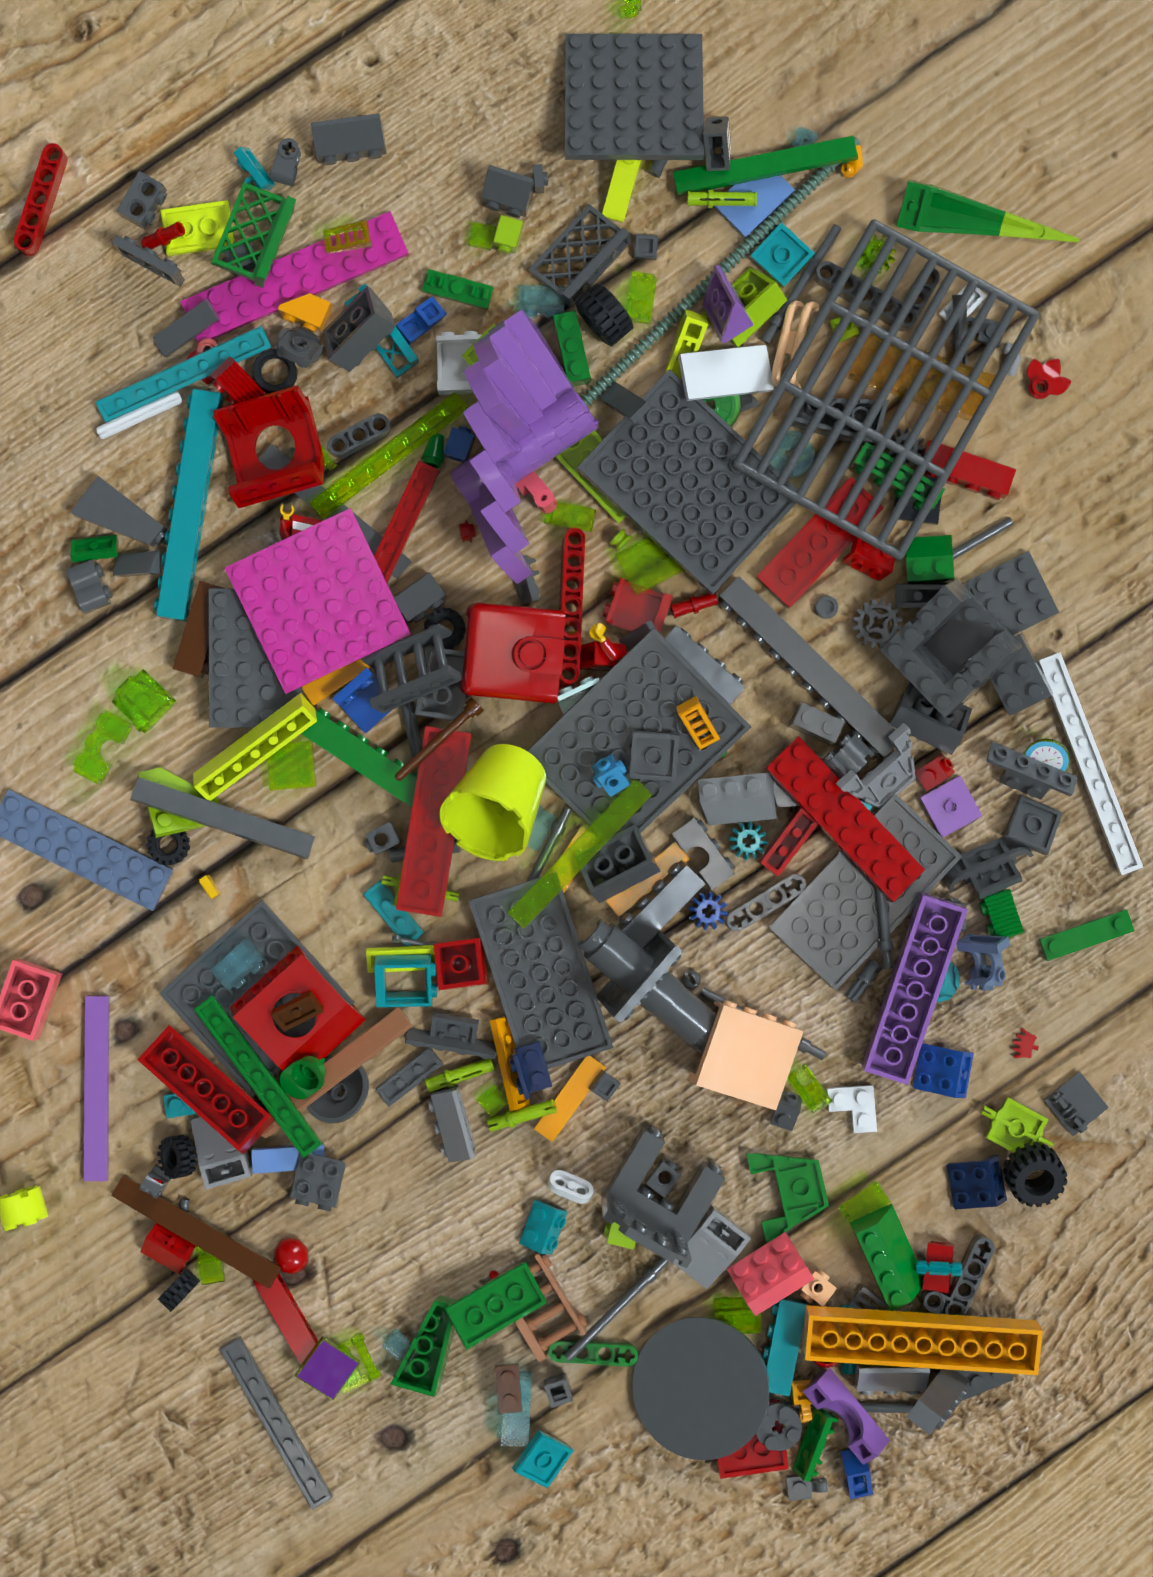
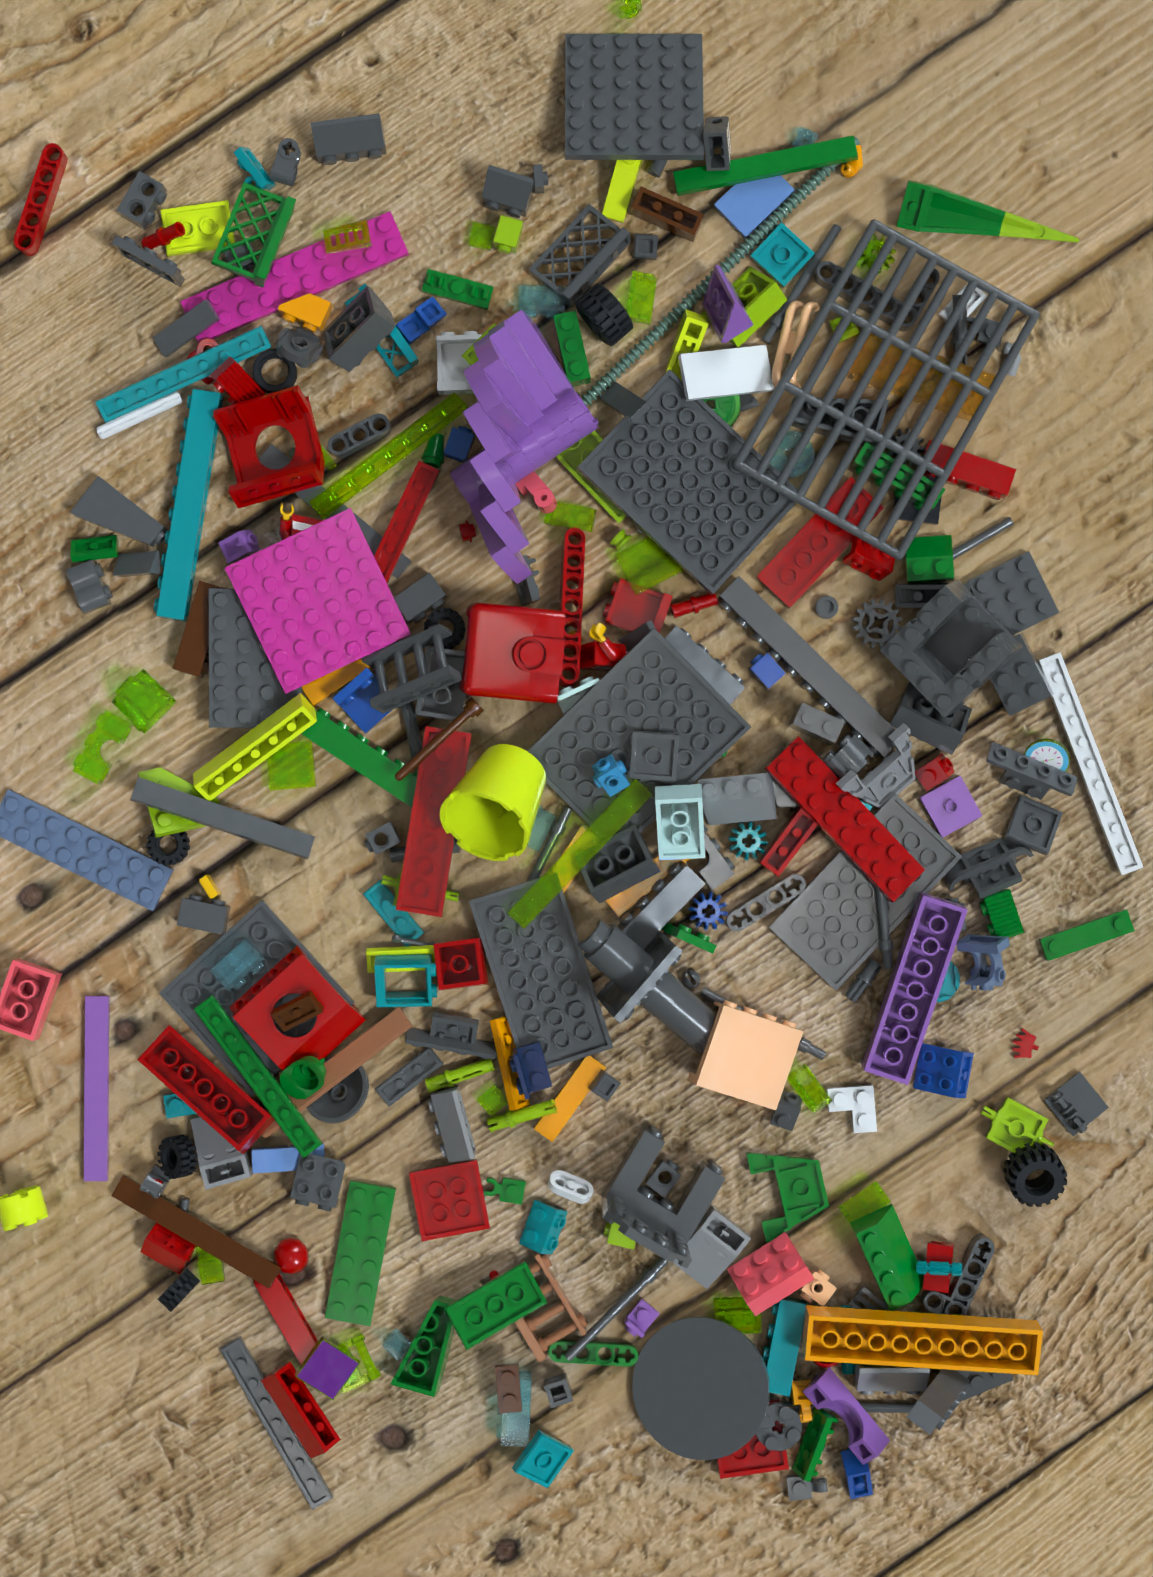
light orange slope [676,696,720,750] -> none
lime pin [688,189,757,208] -> none
dark blue bracket [946,1155,1007,1209] -> none
red plate [1027,359,1071,399] -> none
none -> dark grey brick [177,894,231,935]
none -> medium lavender bracket [218,530,260,563]
none -> red brick [260,1362,341,1458]
none -> green plate [325,1180,396,1326]
none -> red plate [409,1159,490,1242]
none -> green plate [484,1177,526,1205]
none -> medium lavender bracket [624,1298,660,1338]
none -> reddish brown brick [631,186,704,242]
none -> light aqua slope [655,784,705,860]
none -> green wing [661,923,717,954]
none -> blue brick [749,653,786,690]

